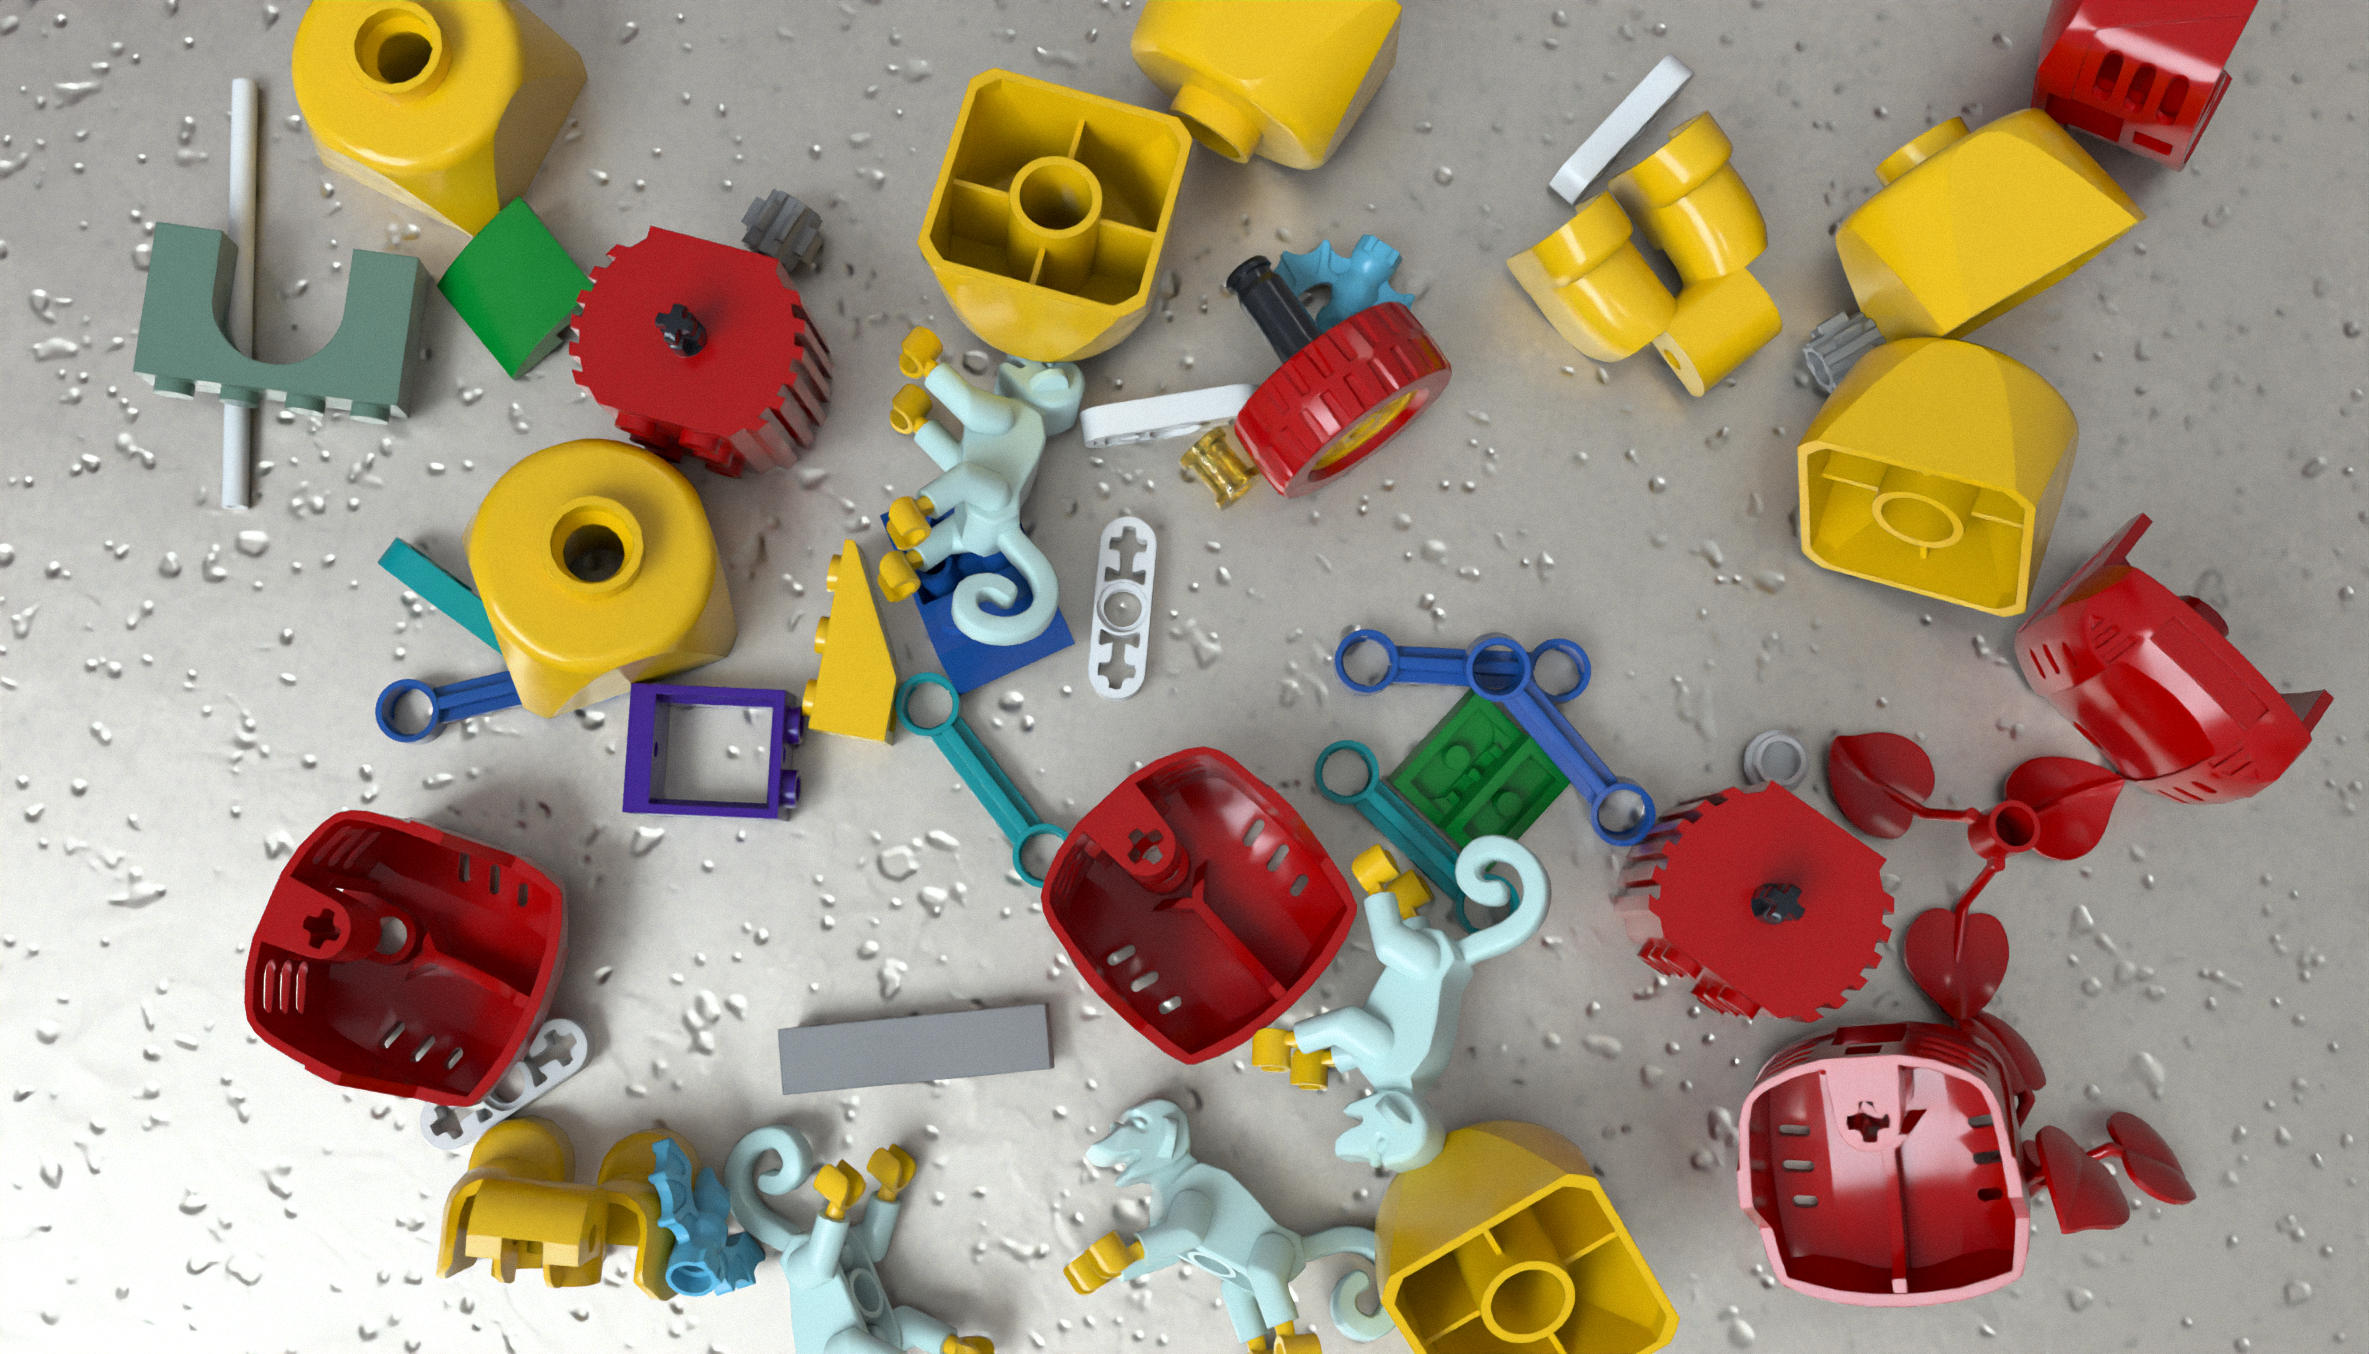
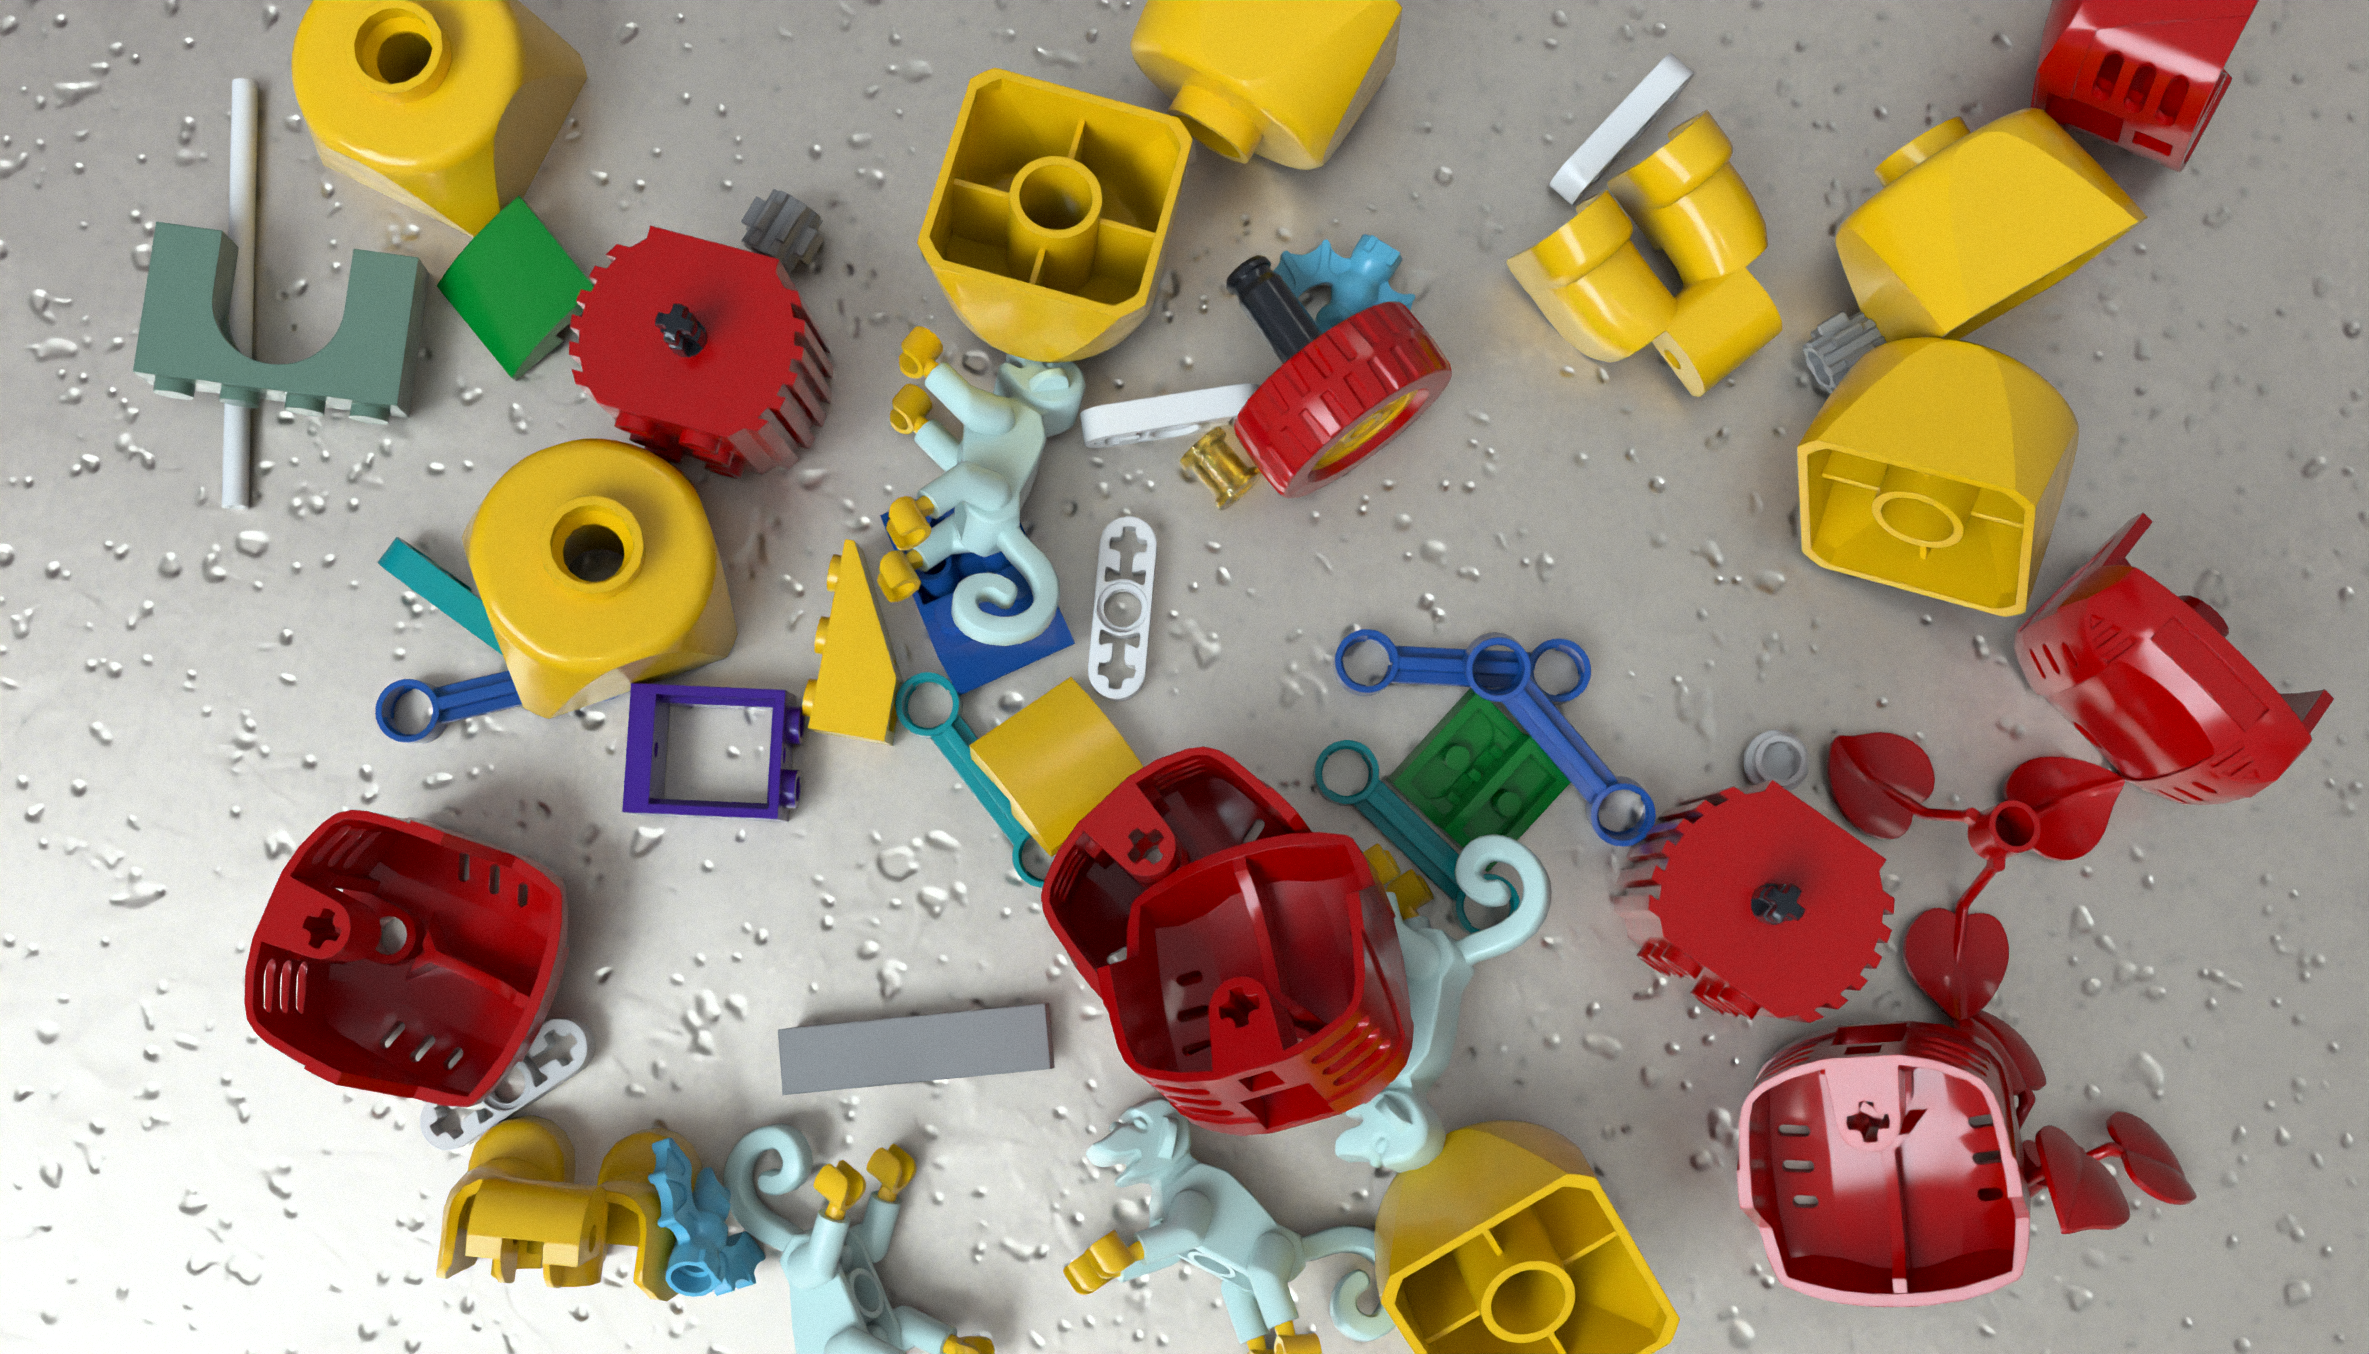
none -> yellow slope [969,677,1143,857]
none -> red piece [1097,832,1414,1136]

